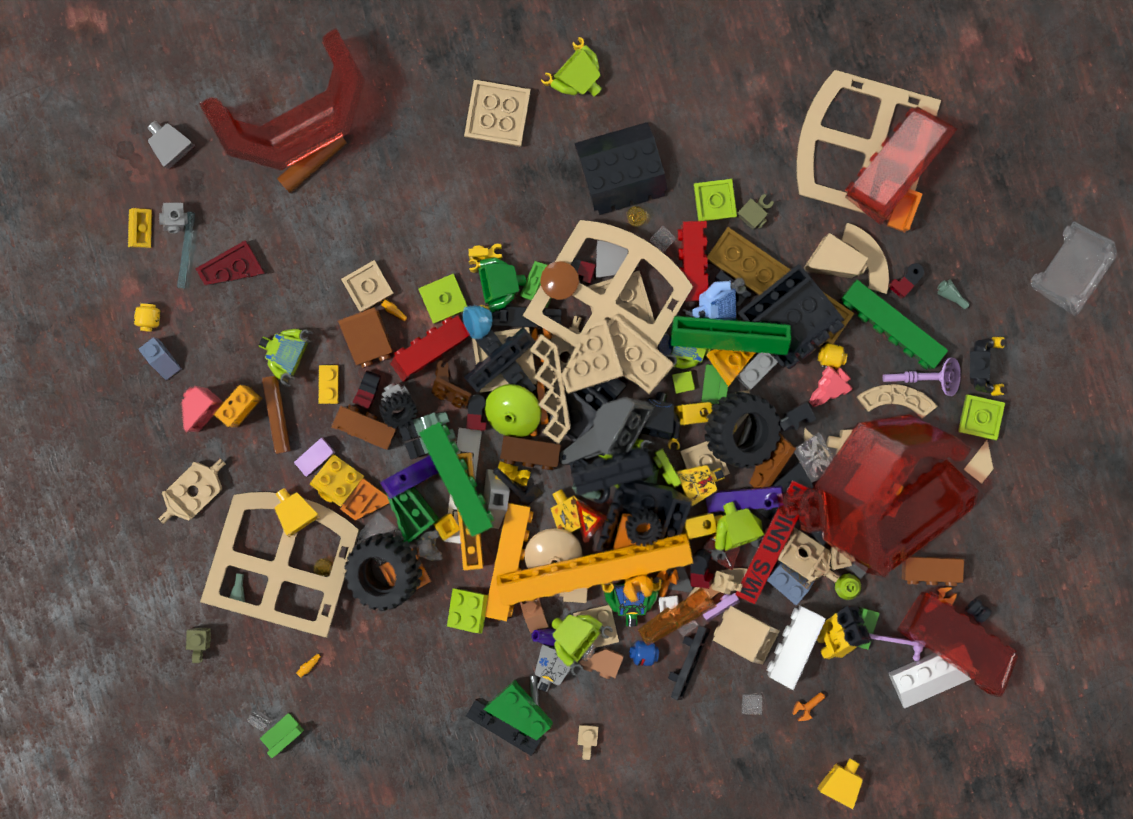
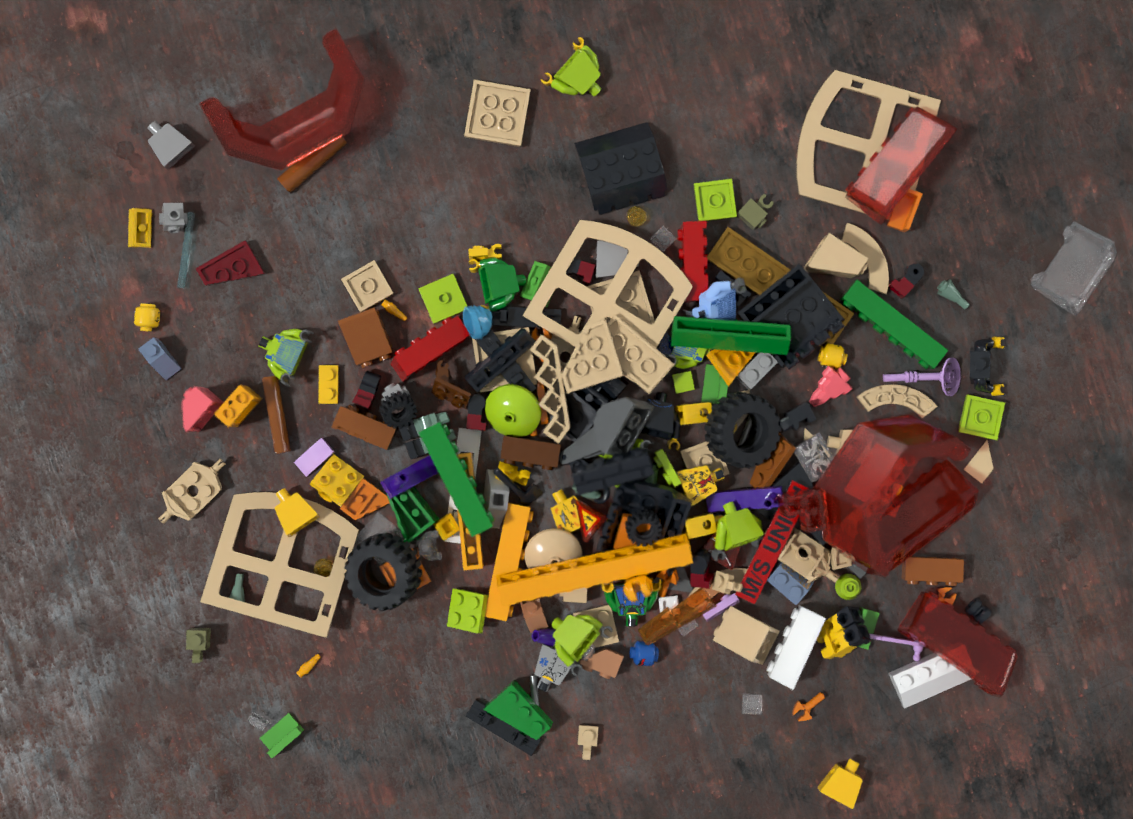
dark orange dish [540,261,579,300] -> none
black hinge [668,626,711,700] -> none

